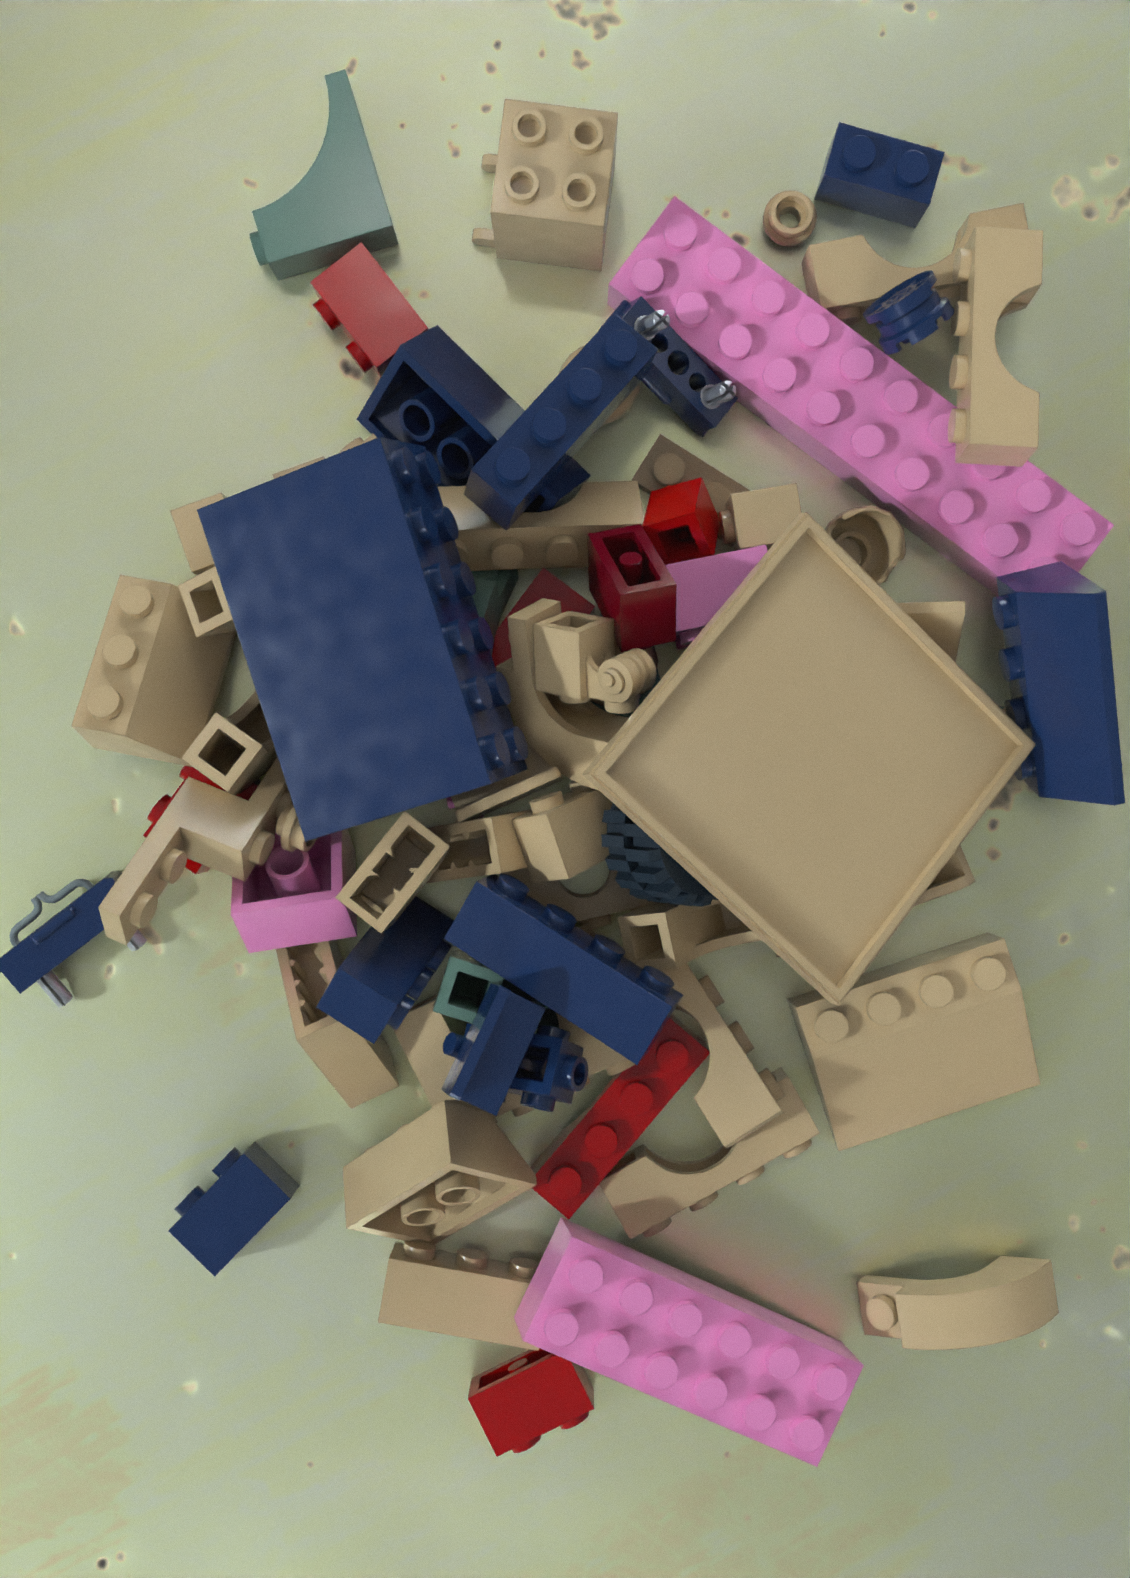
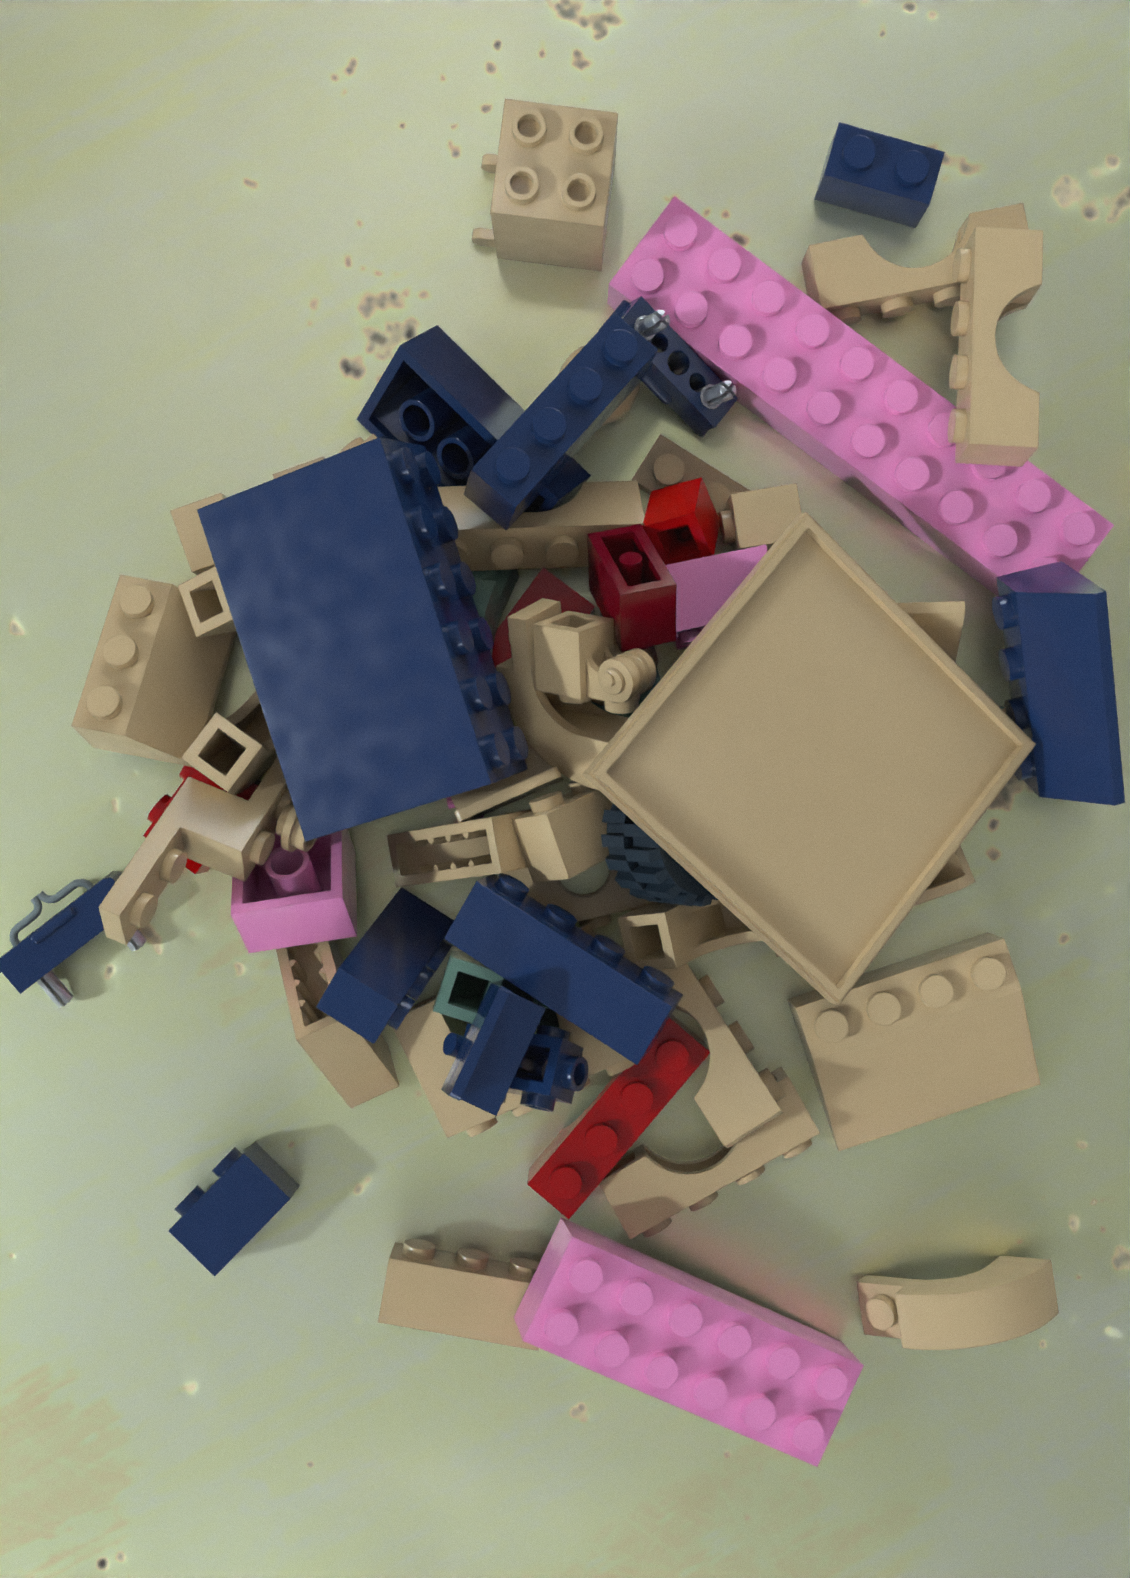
sand green arch [249,69,399,281] -> none
red brick [310,242,429,378] -> none
tan torso [335,811,450,934] -> none
tan slope [343,1100,537,1244] -> none
red brick [468,1348,594,1457] -> none
tan plate [763,191,817,246] -> none
tan hair [825,506,906,584] -> none
dark blue wheel [863,270,955,355] -> none

